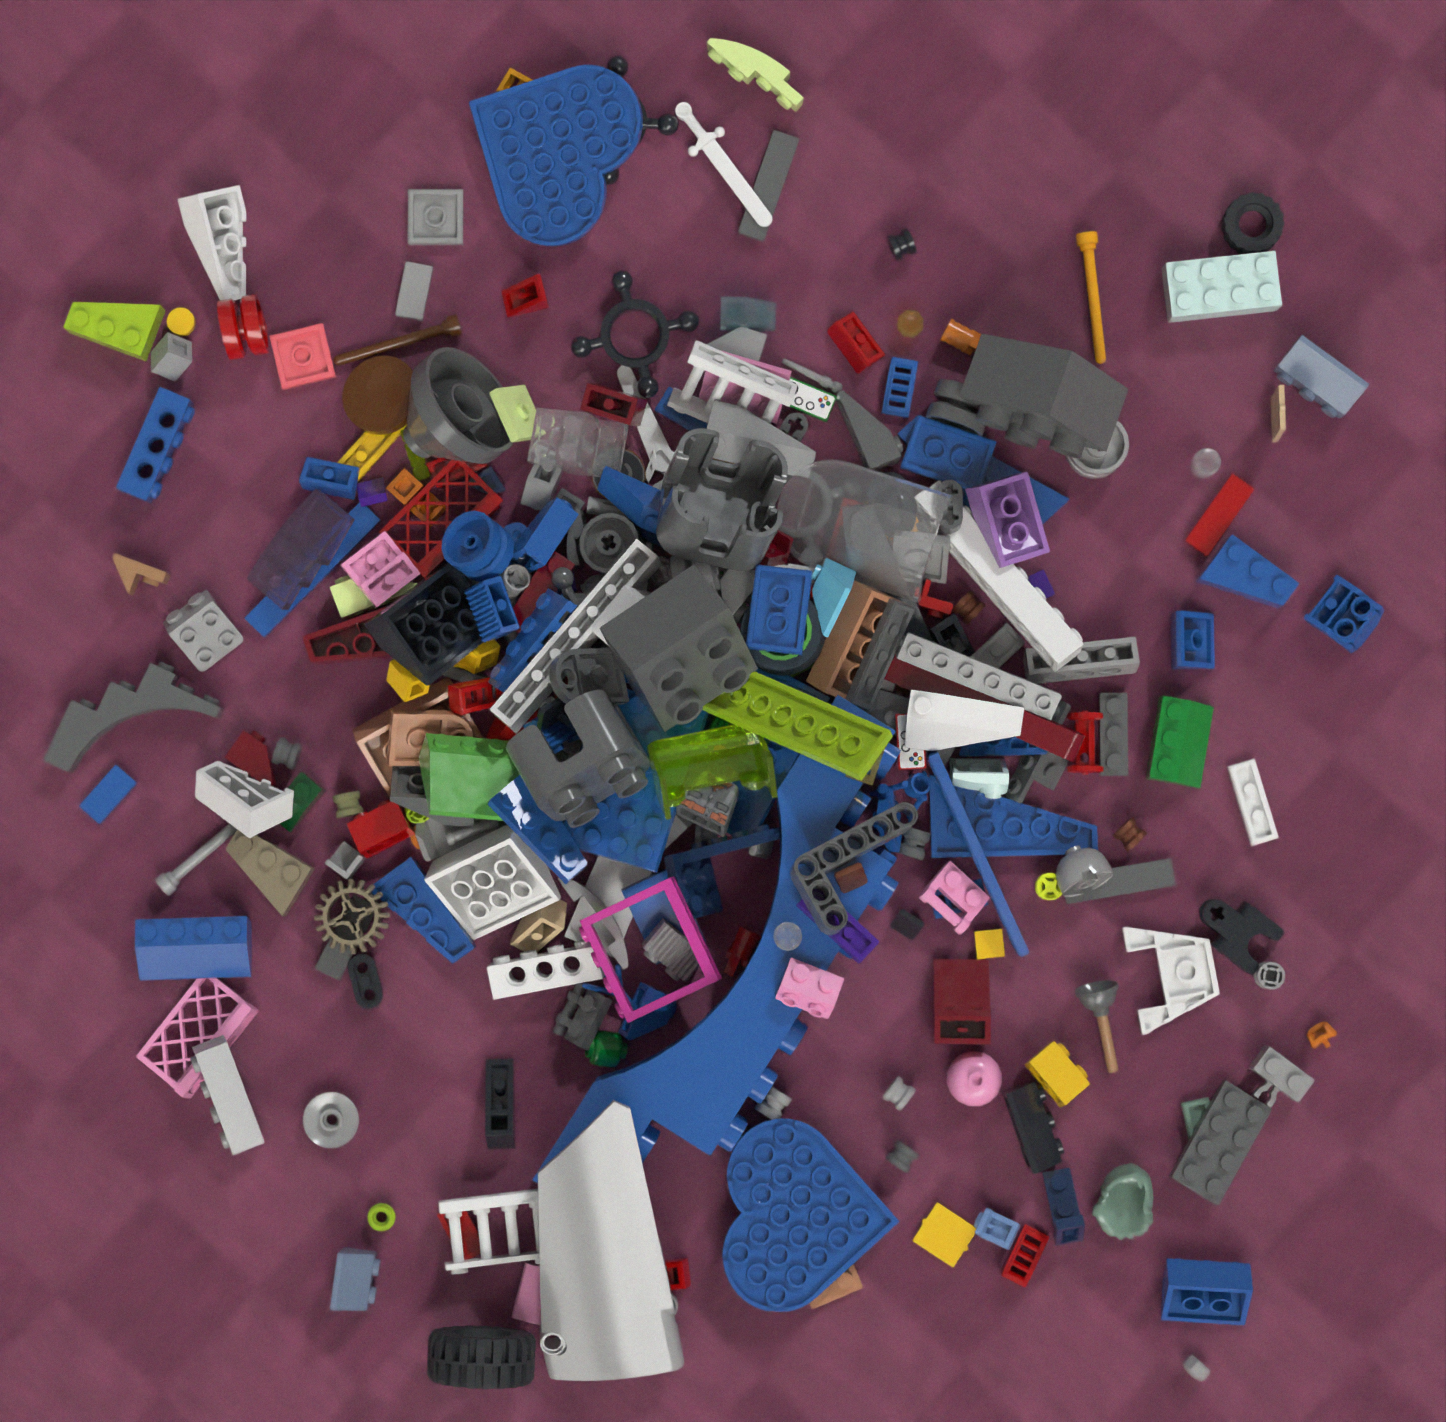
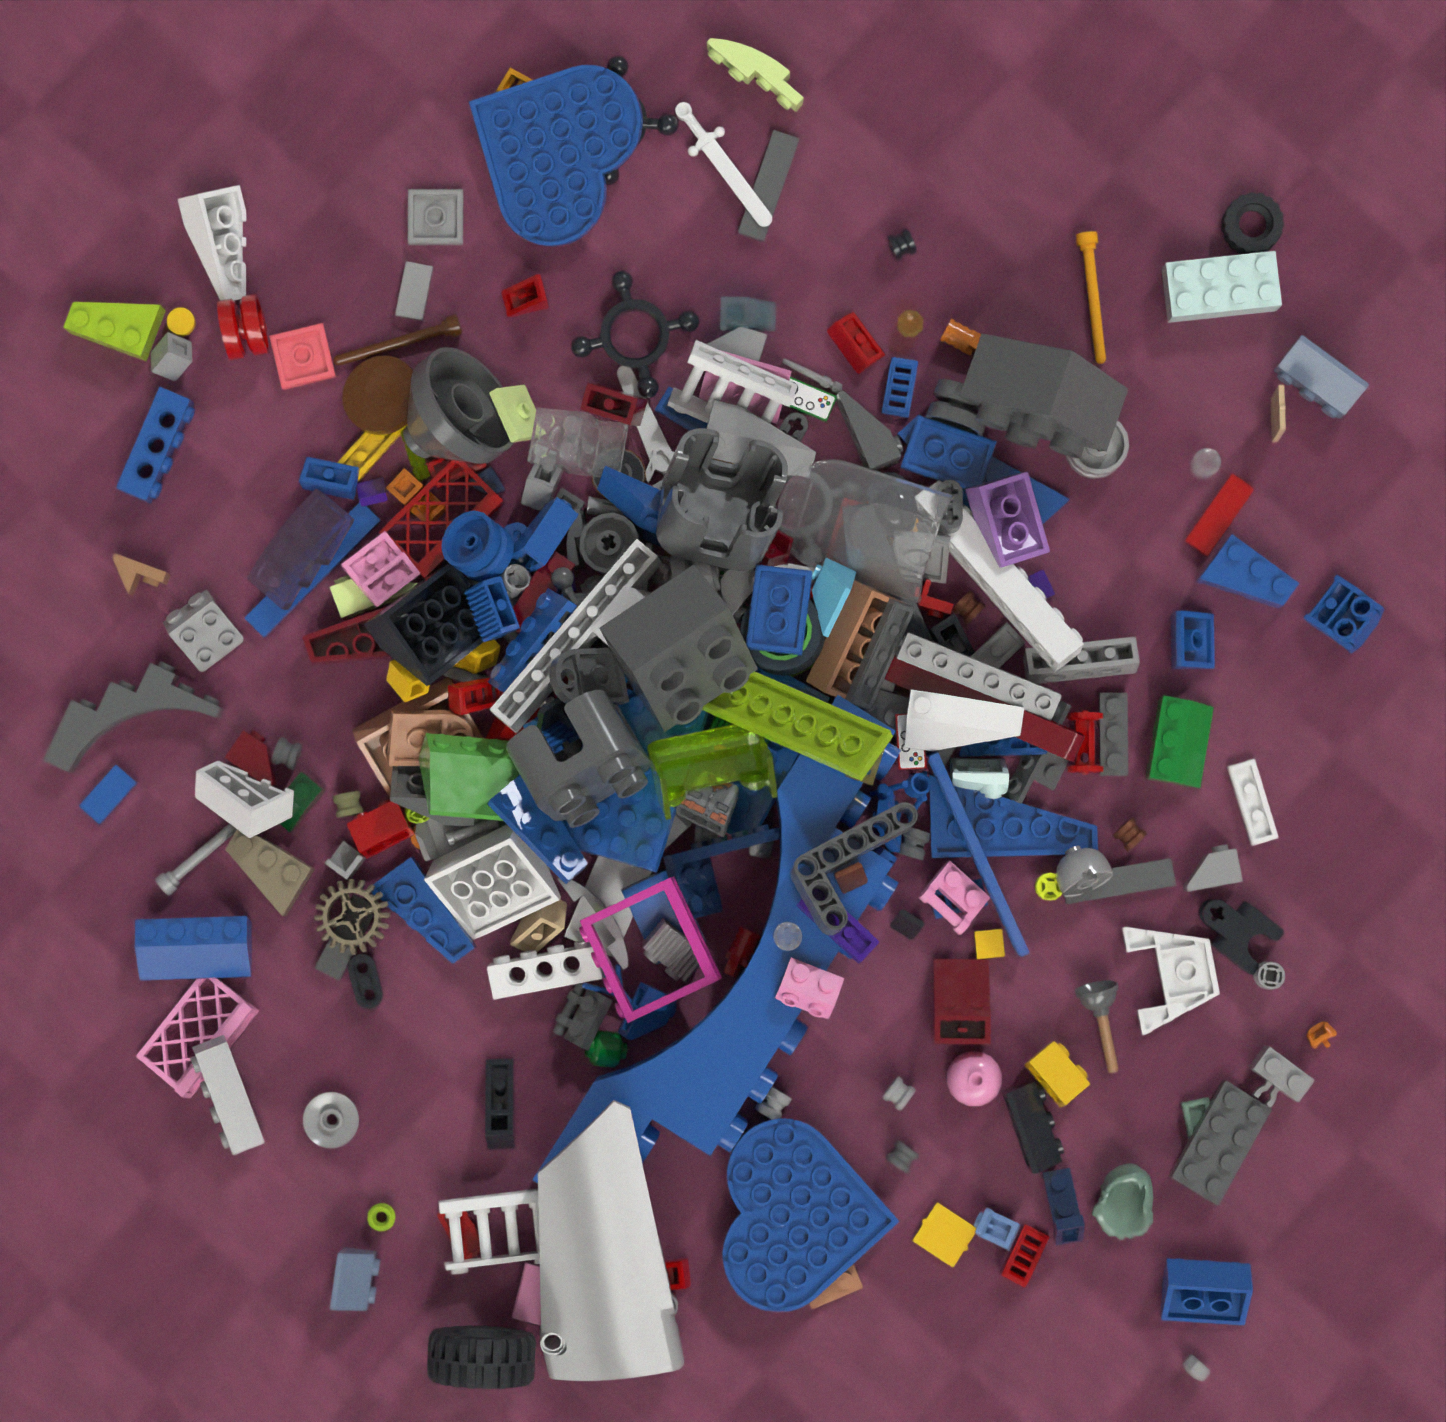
none -> light grey slope [1183,844,1243,892]

